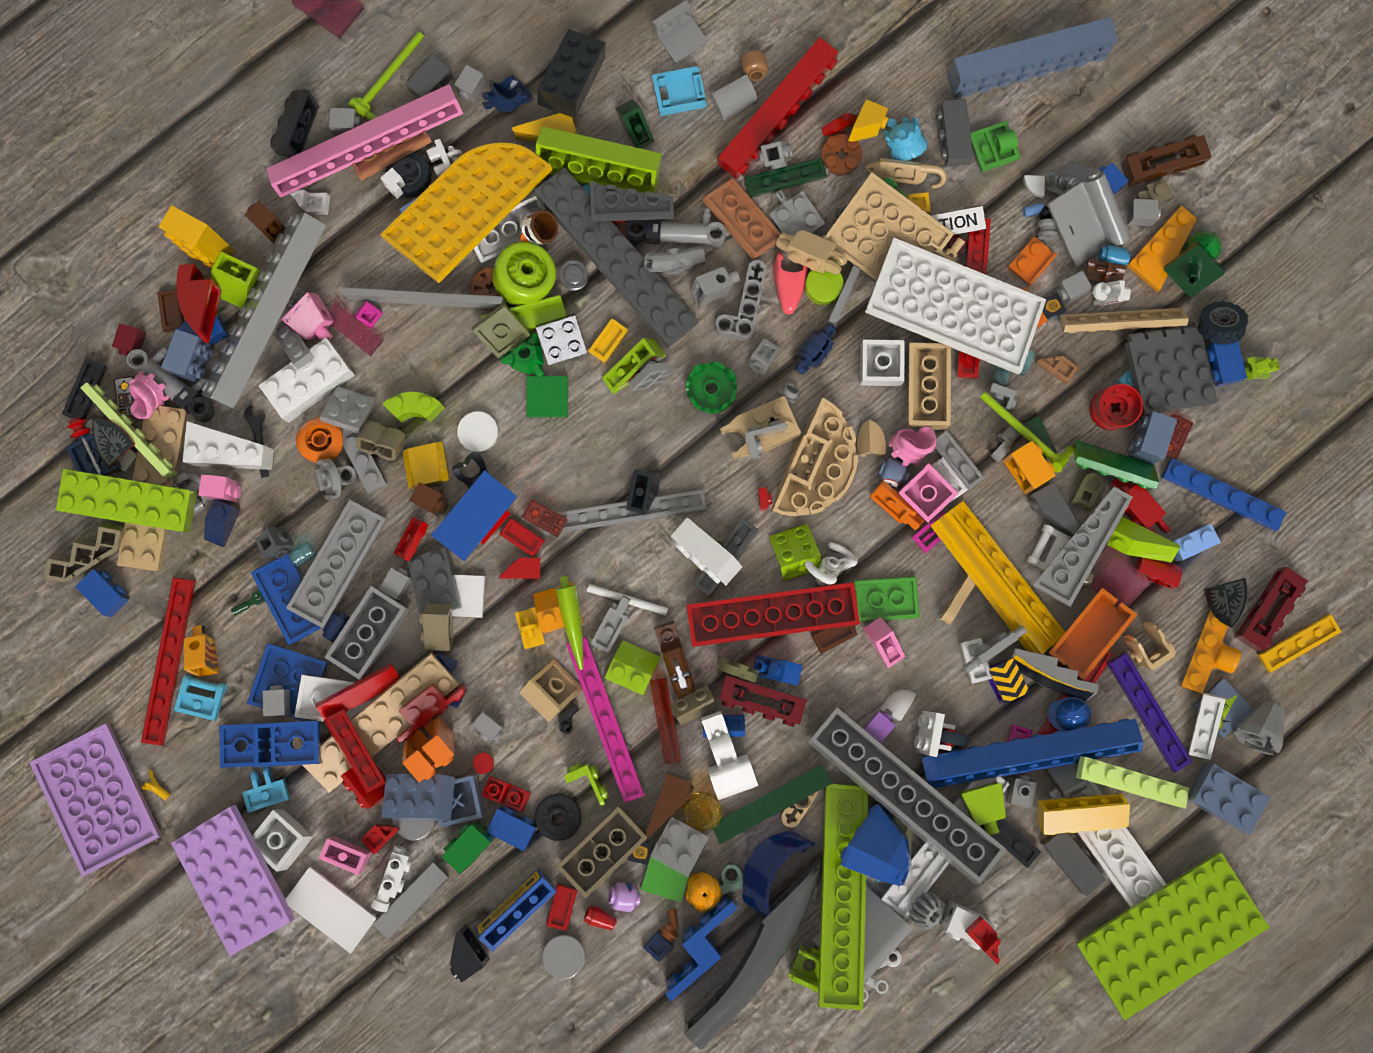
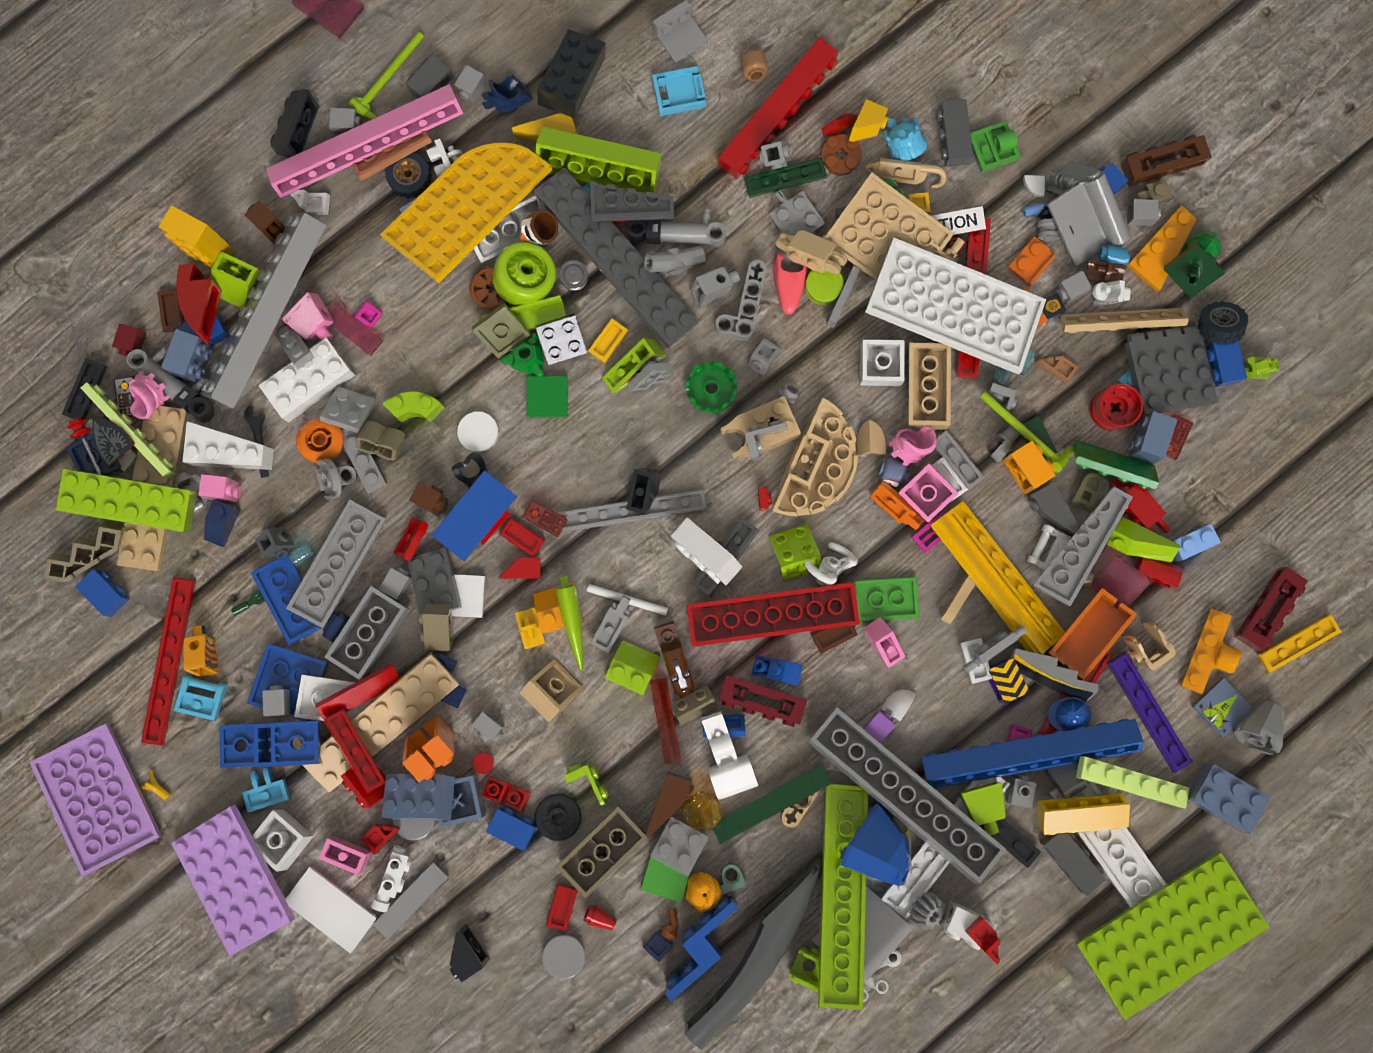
light grey tile [342,287,507,309] -> none
leg [380,158,419,199] -> none
red bracket [396,683,466,743] -> none
yellow slope [402,442,450,489] -> none
green brick [441,820,496,874] -> none
blue brick [475,868,557,952] -> none
black arm [559,702,579,734] -> none
dark pink plate [566,637,645,803] -> none
lavender head [608,882,641,912] -> none
dark green slope [615,99,655,149] -> none
black tile [628,842,653,865] -> none
nougat tile [702,178,781,261] -> none
light grey brick [711,74,758,122] -> none
olive plate [716,657,759,683] -> none
clear blue windscreen [742,831,815,916] -> none
dark blue piece [795,324,836,375] -> none
white plate [914,711,967,757] -> none
sand blue brick [947,17,1118,98] -> none
blue plate [1161,458,1286,531] -> none
white plate [1188,693,1226,760] -> none
shield [1205,578,1248,628] -> none

